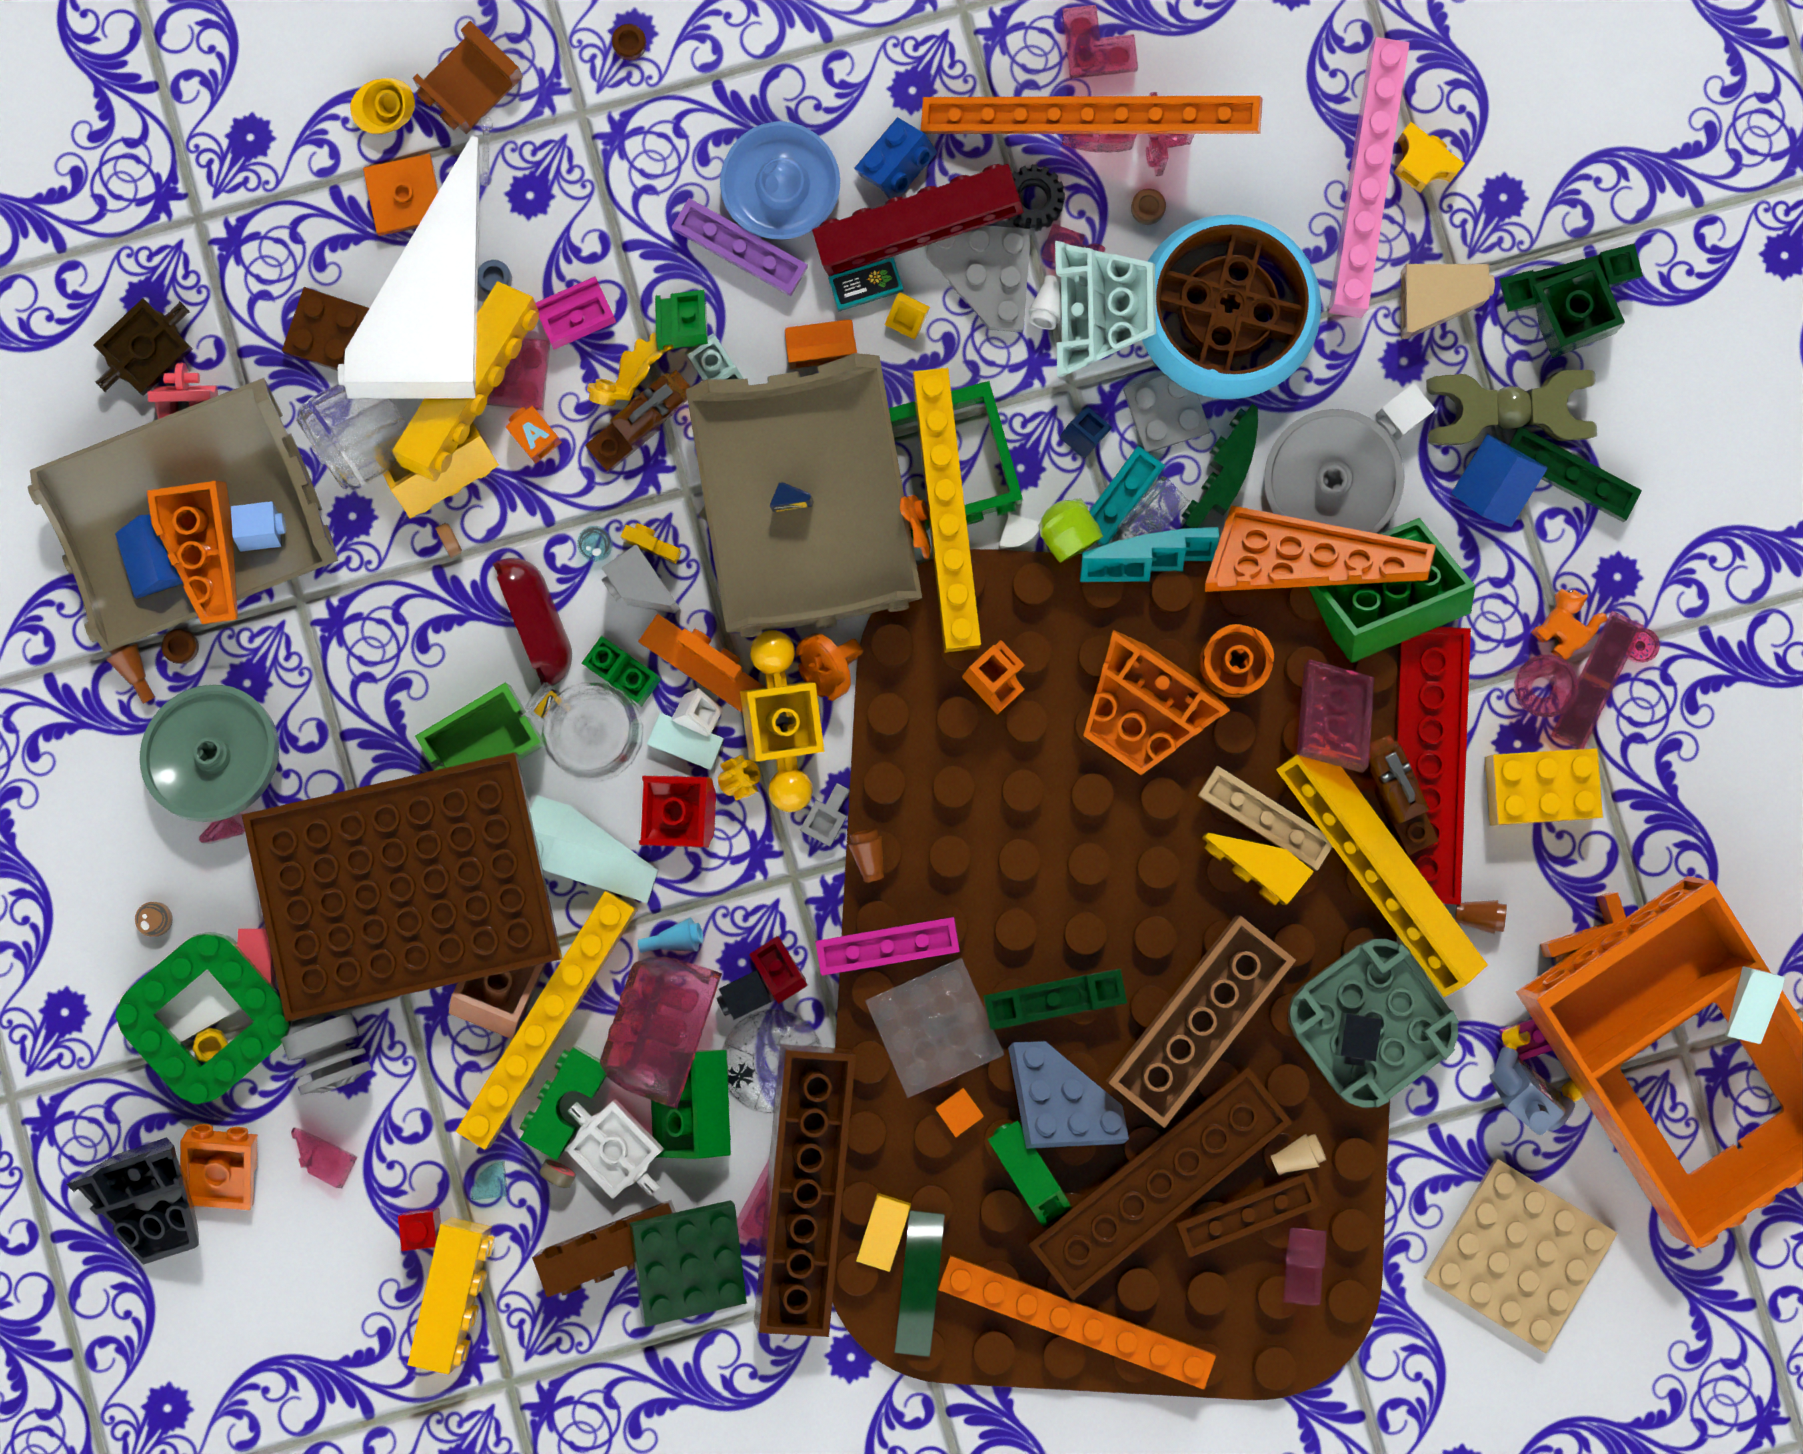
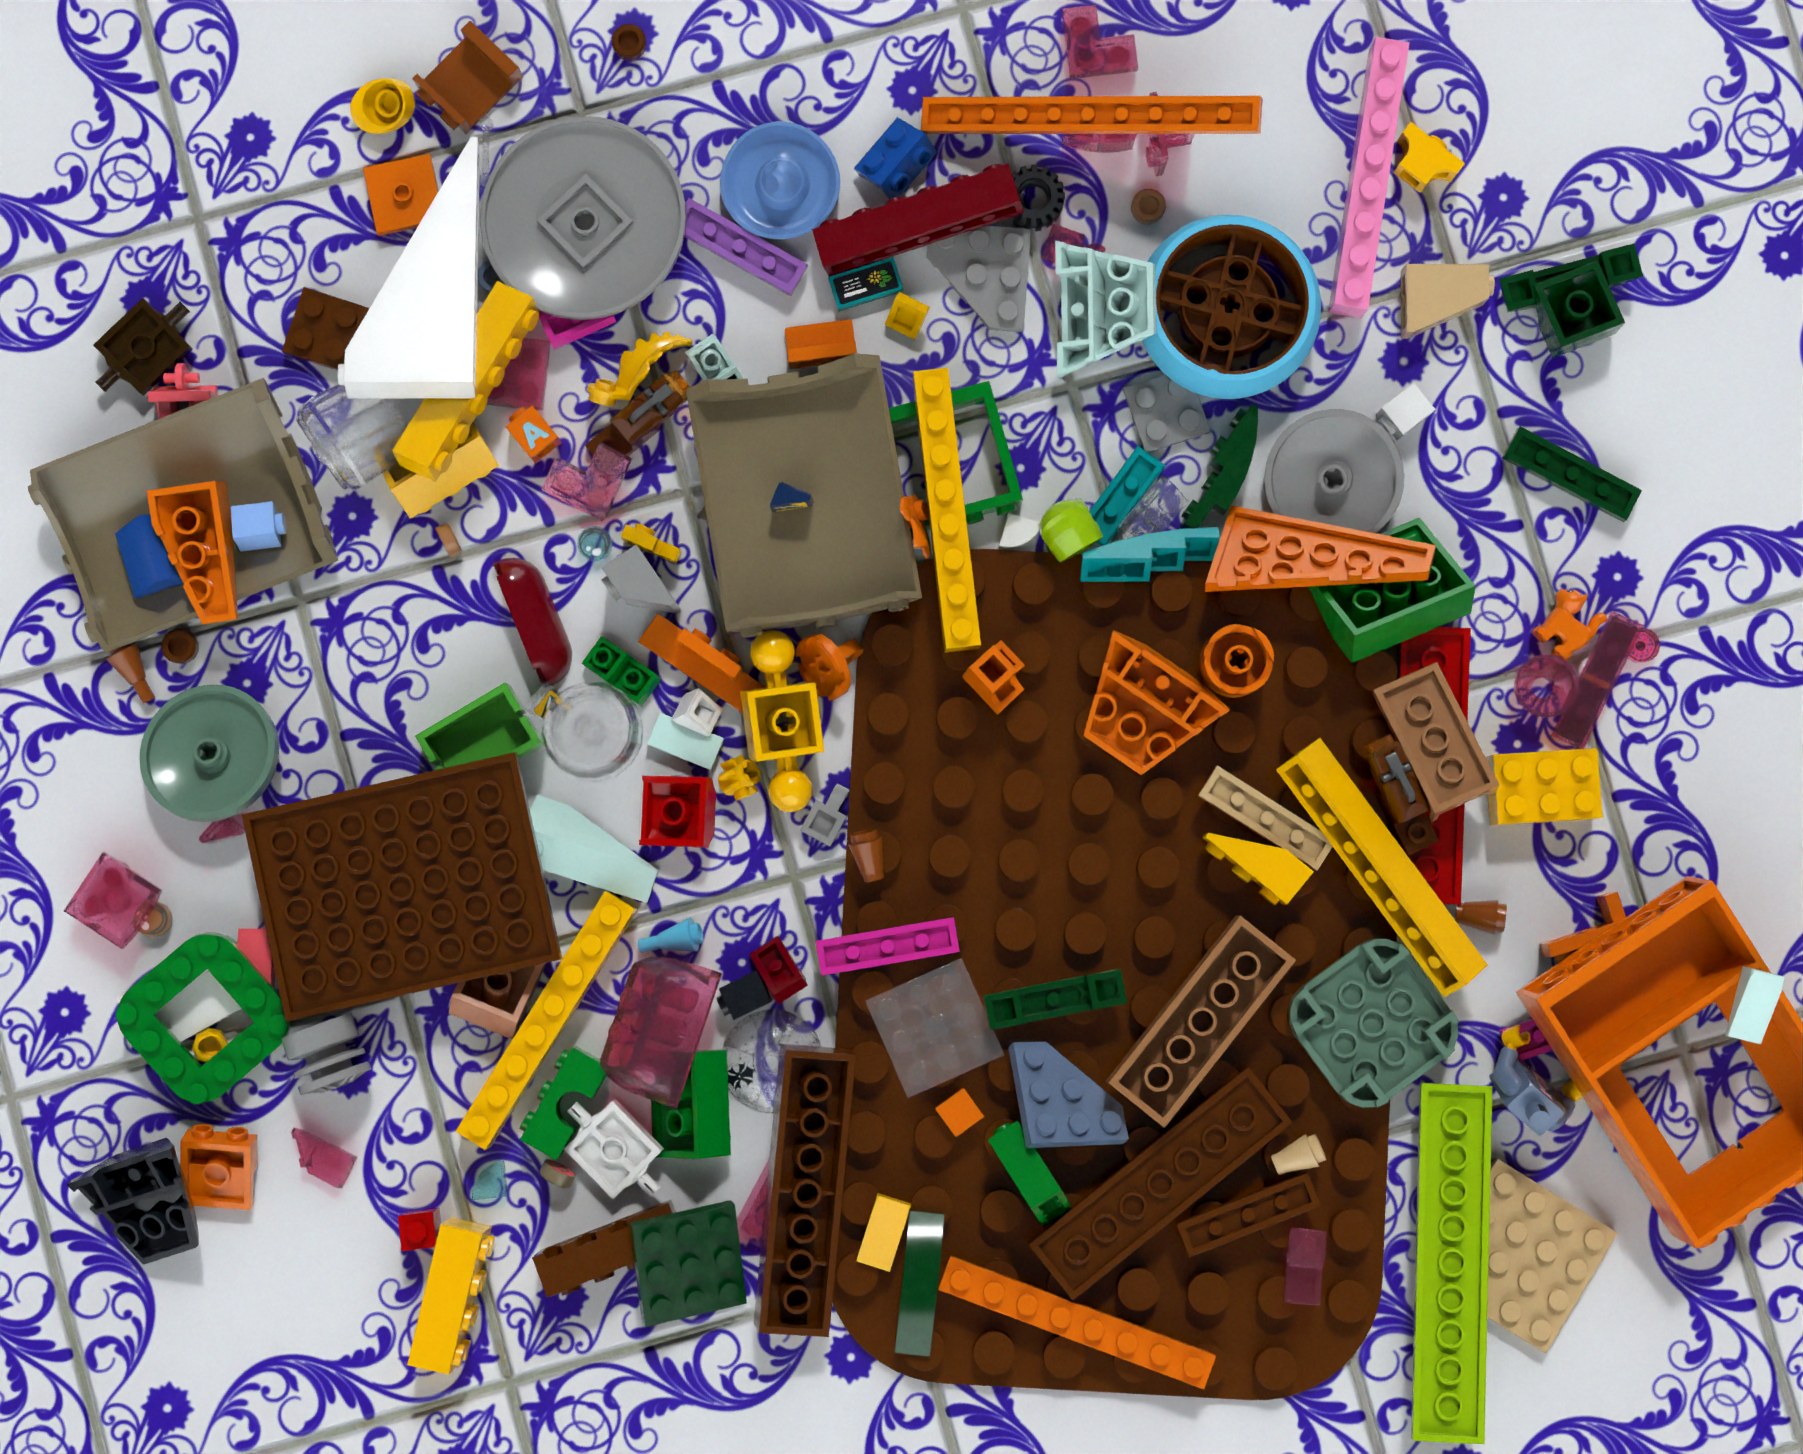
green plate [655,290,708,350] -> none
white cone [1028,276,1062,330] -> none
dark blue slope [1060,405,1112,458] -> none
clear pink plate [1297,659,1374,773] -> none
black brick [1335,1012,1382,1067] -> none
olive piece [1426,370,1597,445] -> none
blue slope [1451,433,1548,527] -> none
none -> clear pink slope [64,852,162,949]
none -> light grey dish [480,116,686,320]
none -> clear pink plate [542,443,633,521]
none -> medium nougat plate [1372,662,1500,822]
none -> lime plate [1411,1083,1493,1445]

